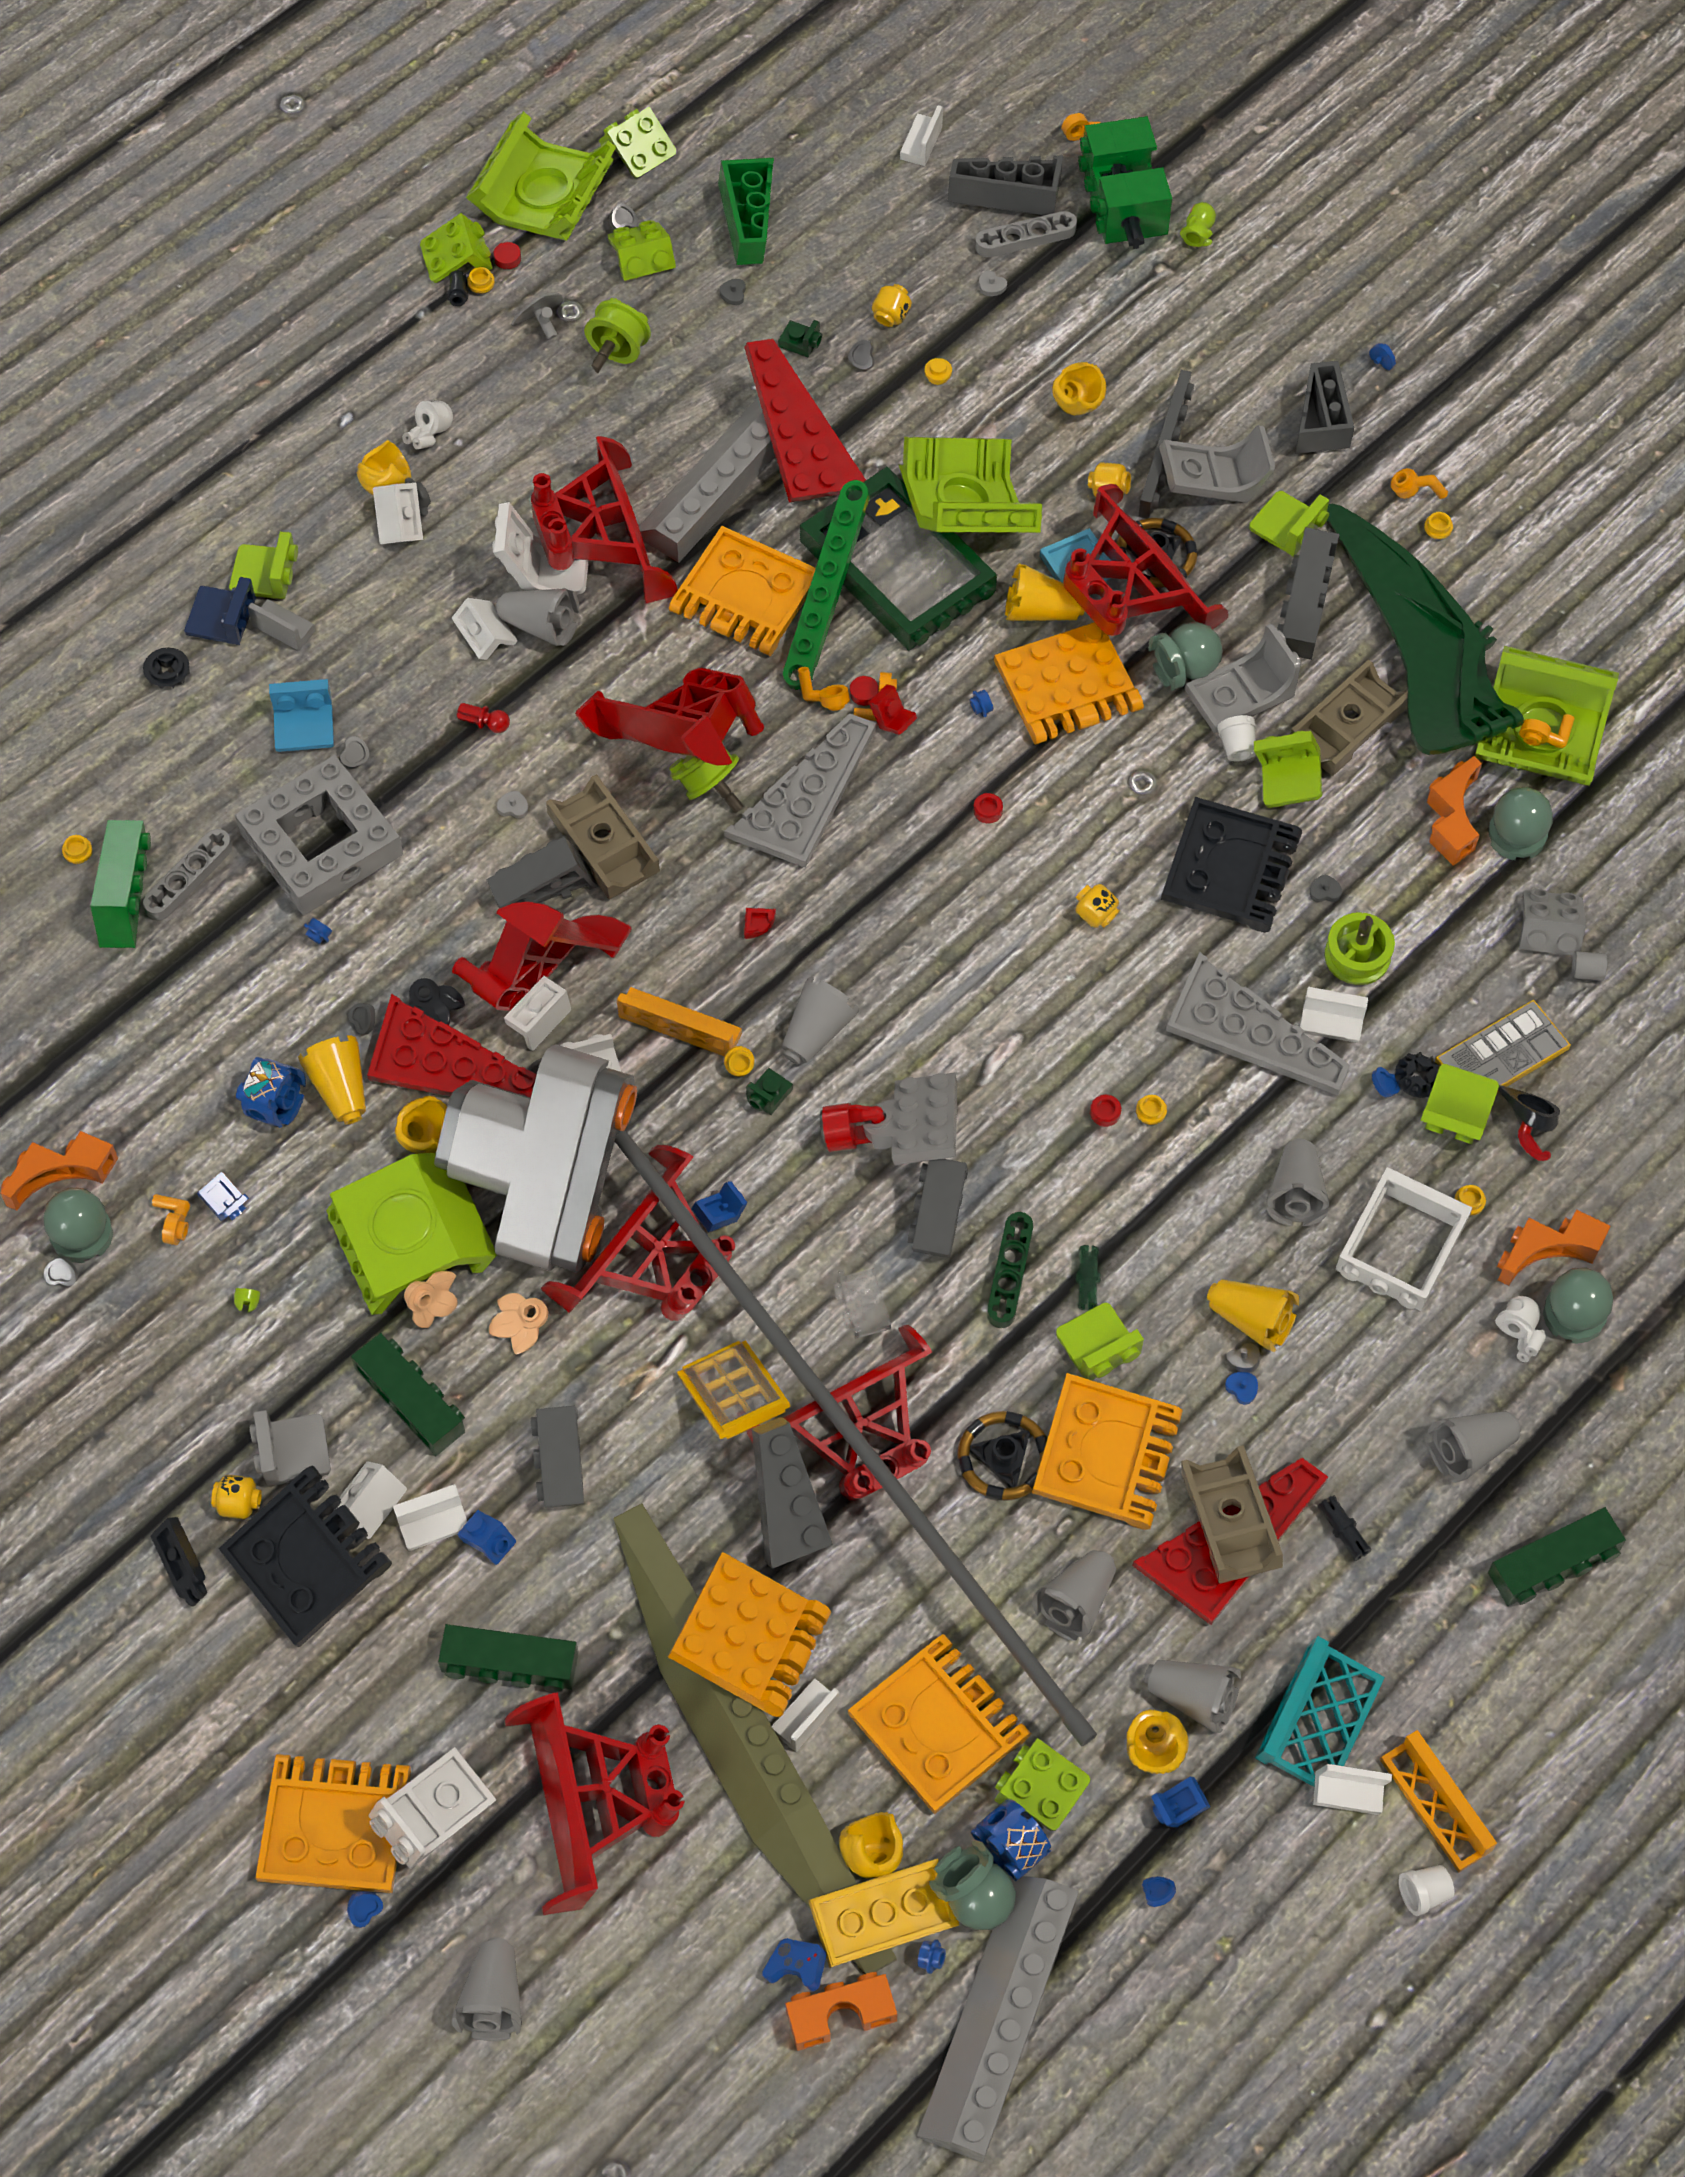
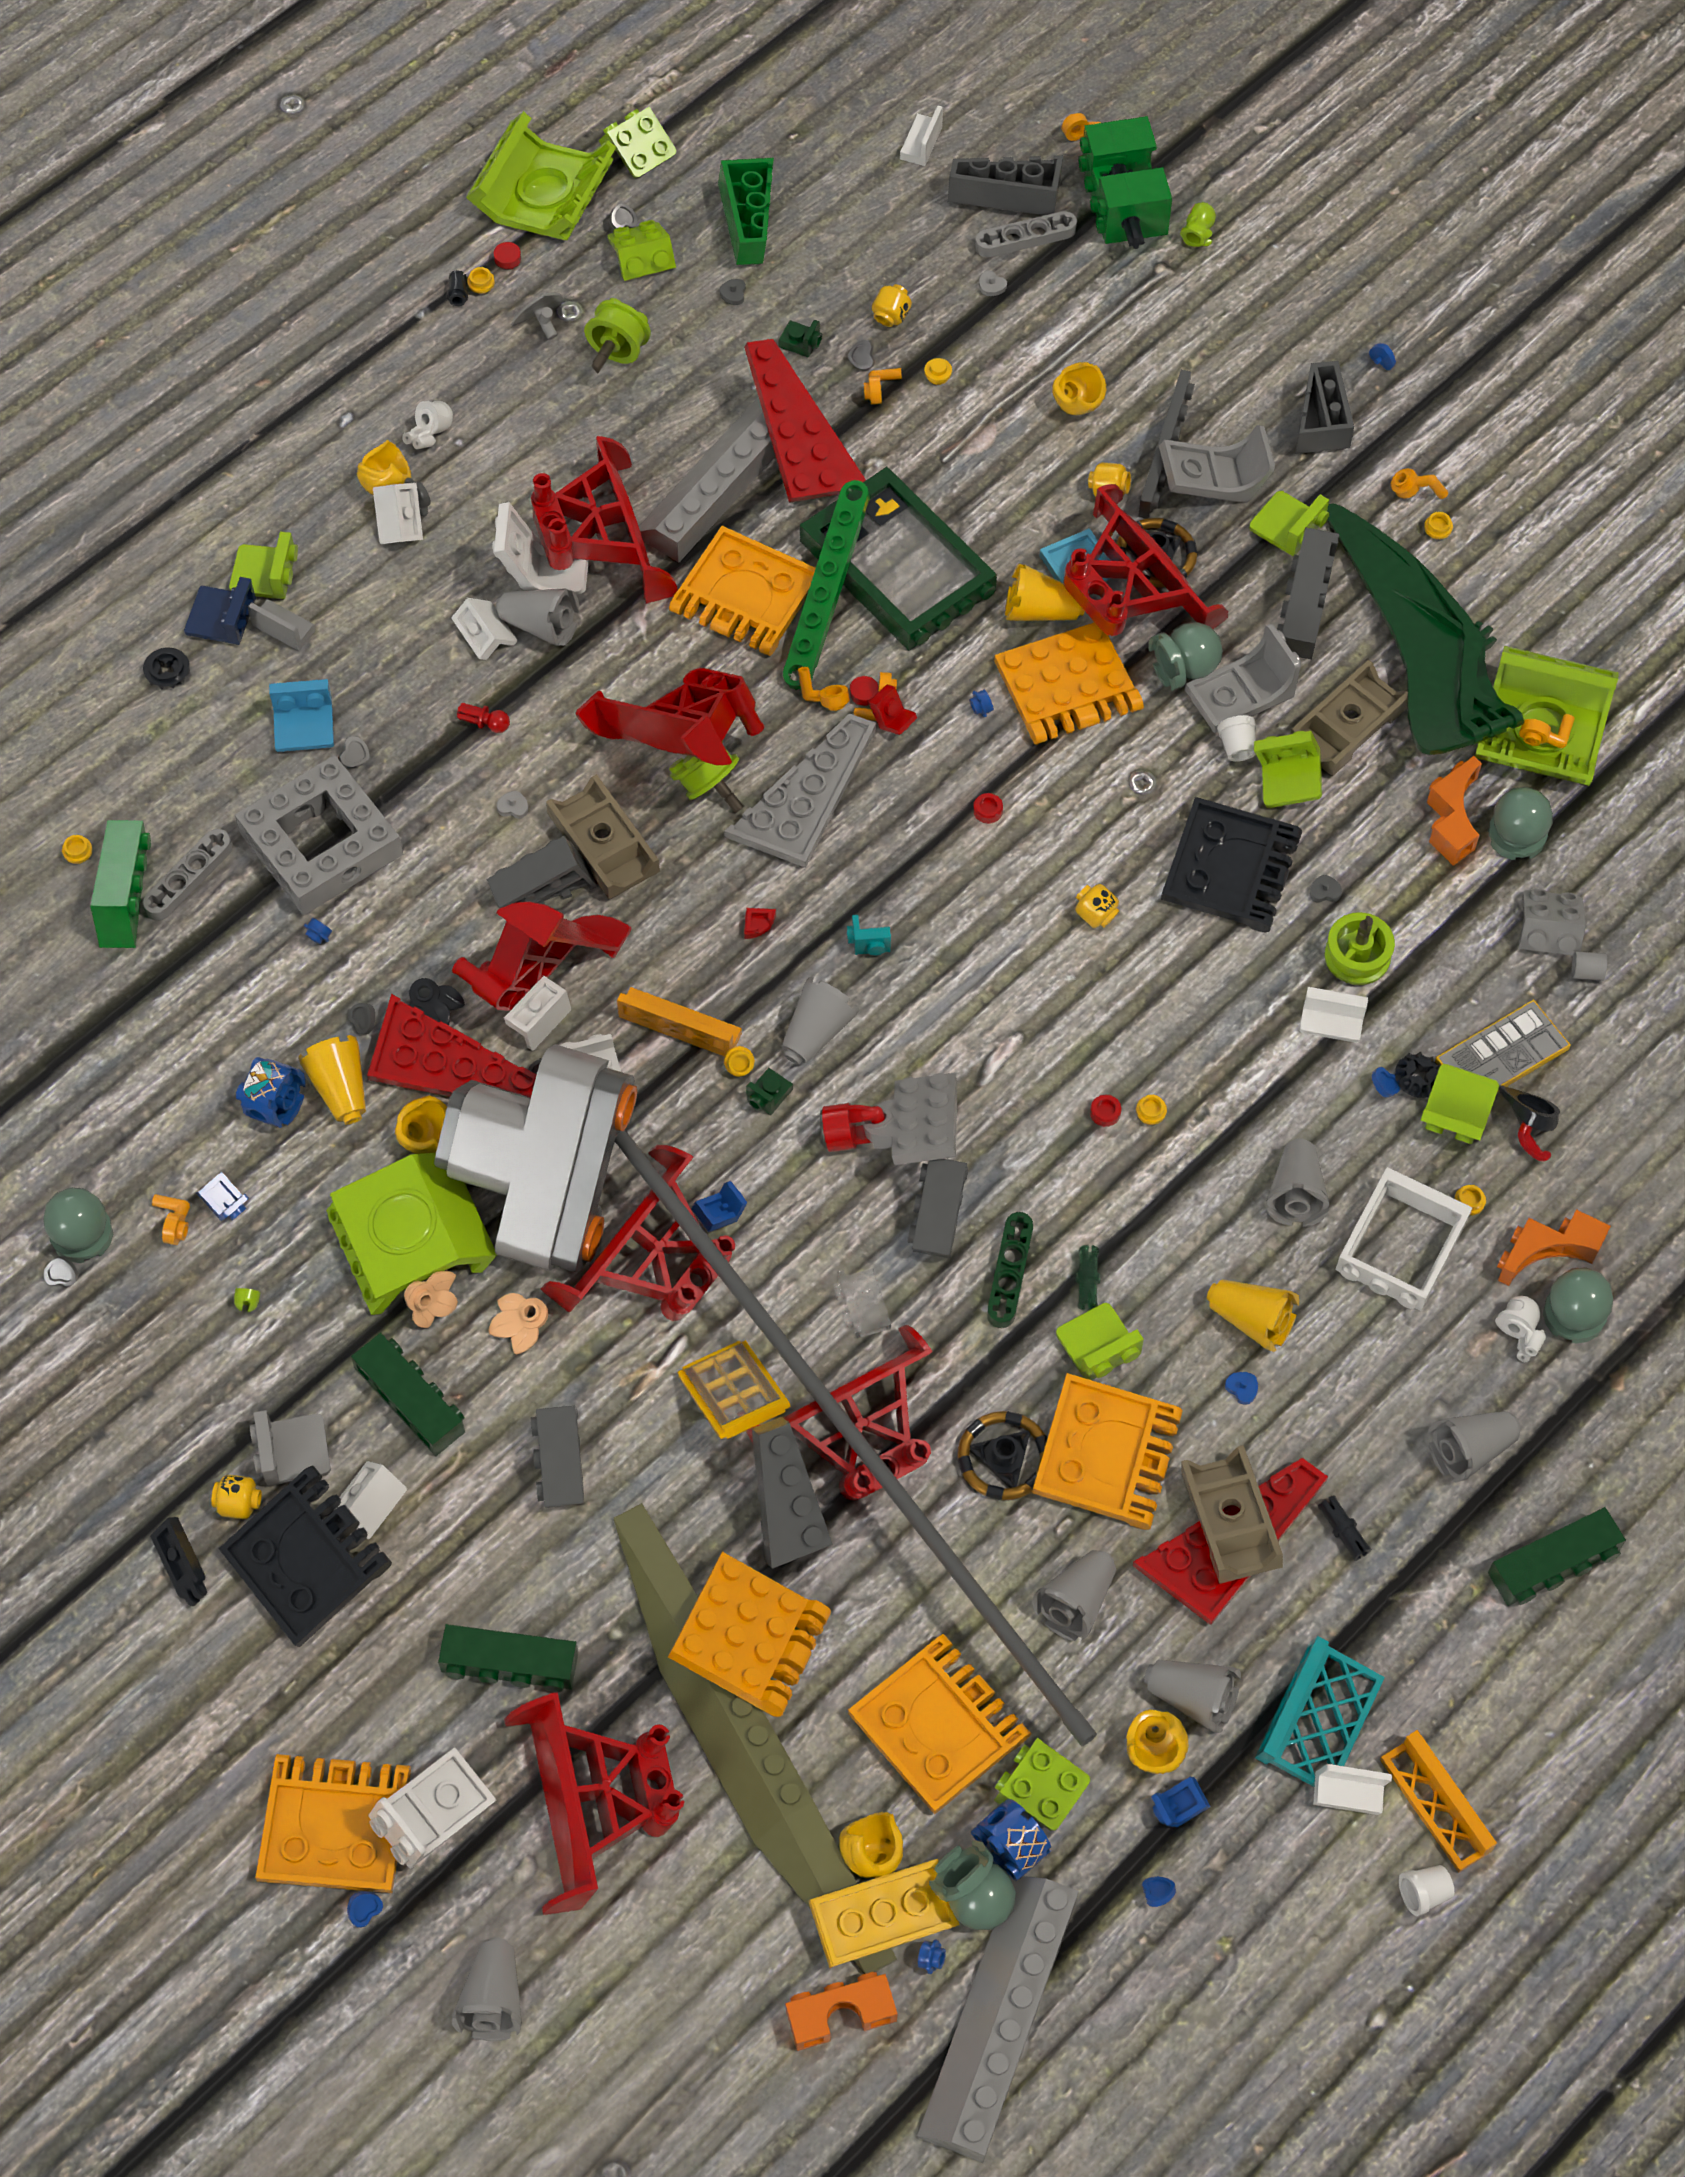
orange arch [0,1131,118,1211] -> none
white panel [393,1484,467,1551] -> none
lime bracket [420,213,492,283] -> none
blue bracket [457,1510,516,1565] -> none
blue piece [762,1938,826,1991] -> none
white panel [772,1678,840,1752] -> none
lime panel [898,437,1042,533] -> none
light grey wing [1166,952,1350,1095] -> none
flat silver piece [1227,1343,1260,1373] -> none
none -> teal bracket [847,915,891,955]
none -> light orange plate [864,368,902,405]

